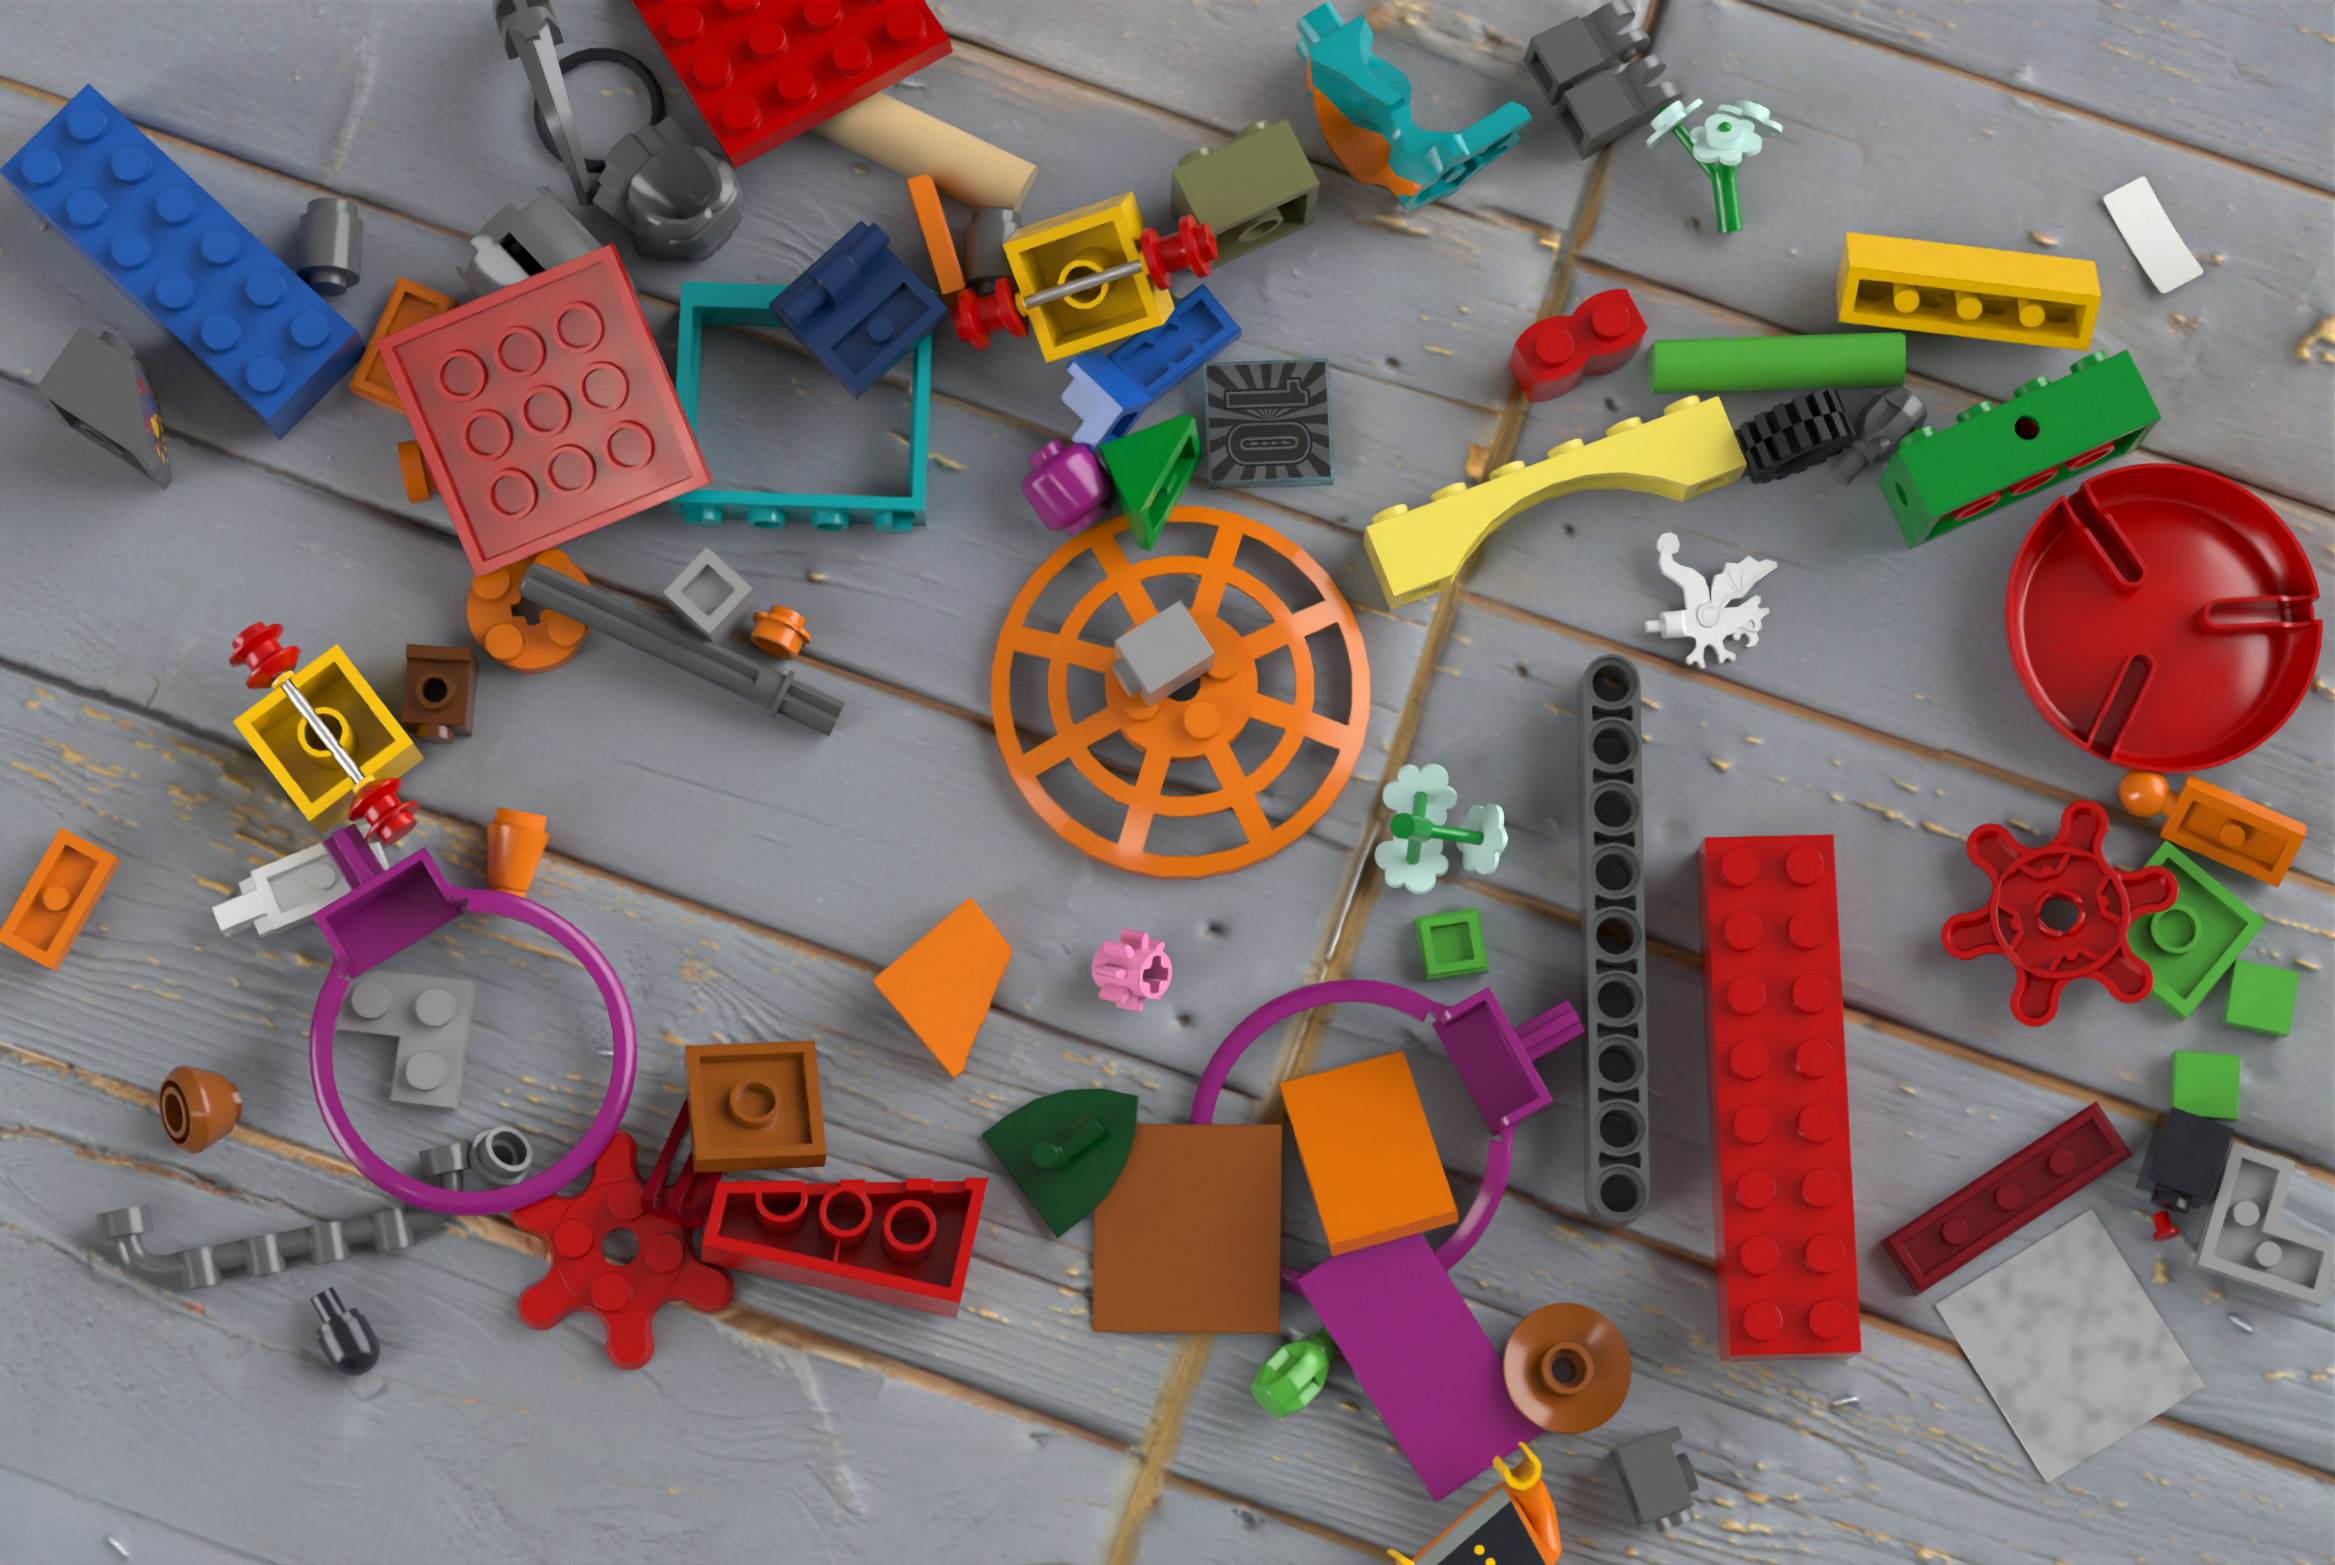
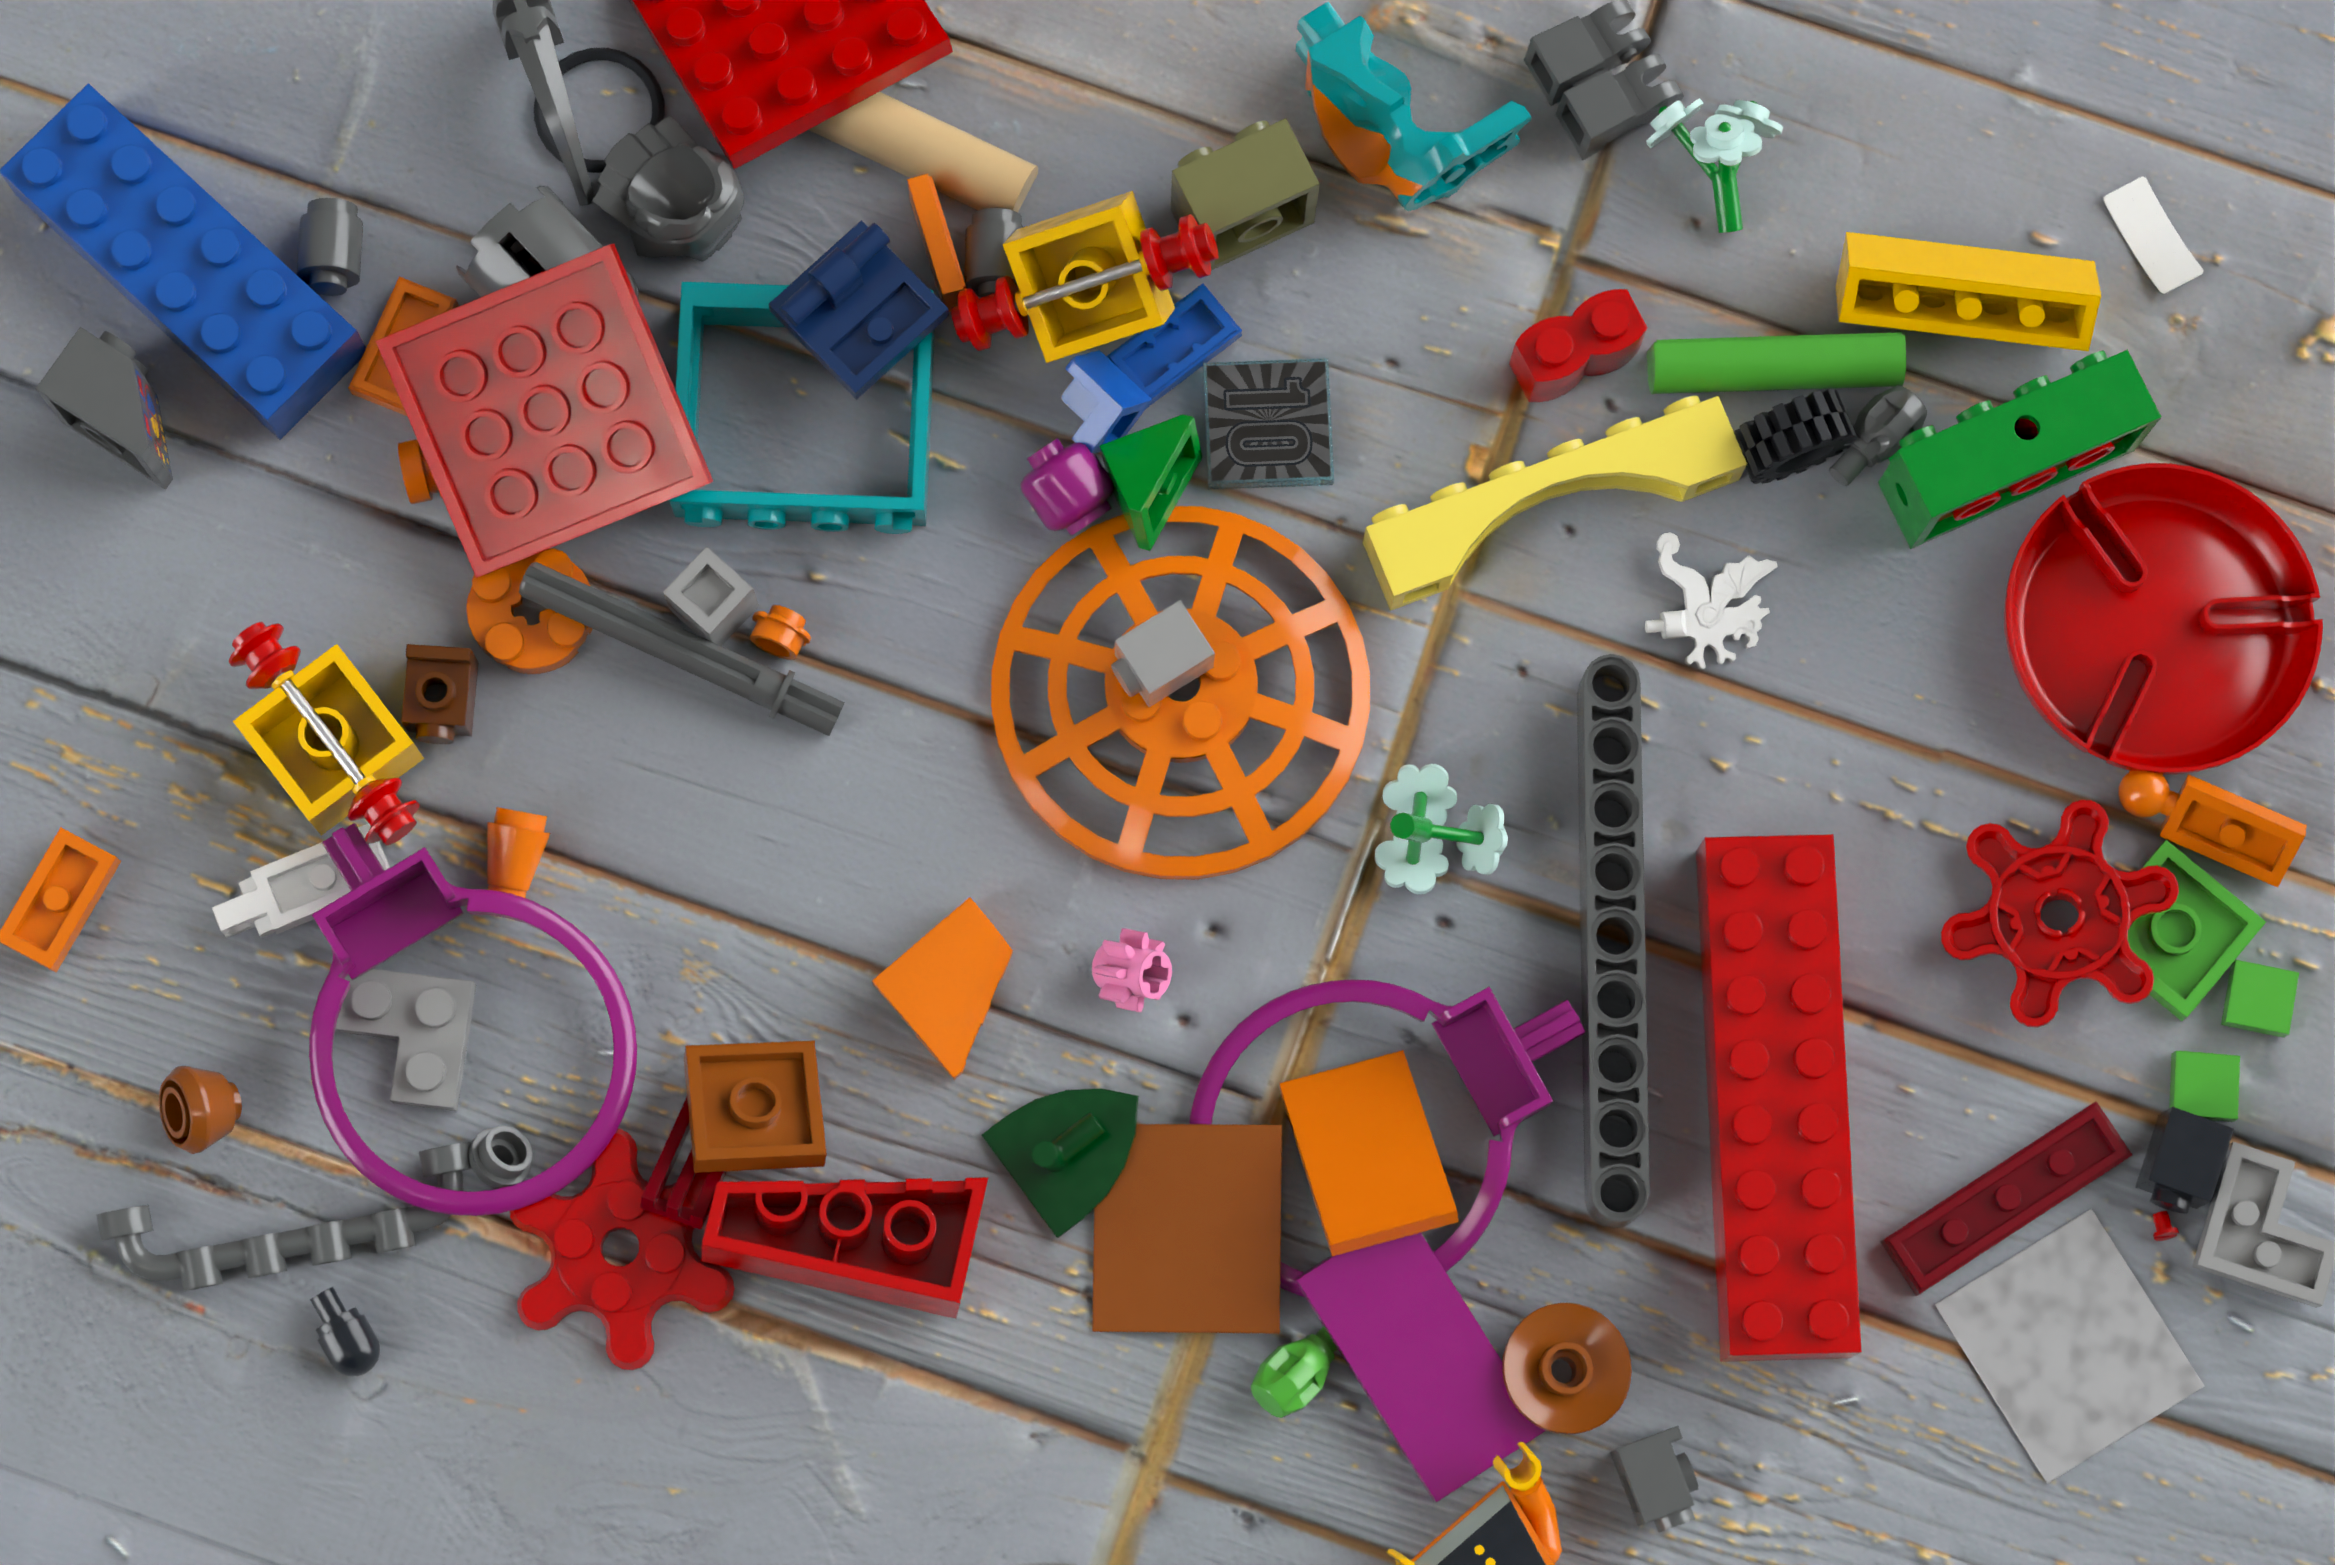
bright green tile [1414,908,1489,983] -> none

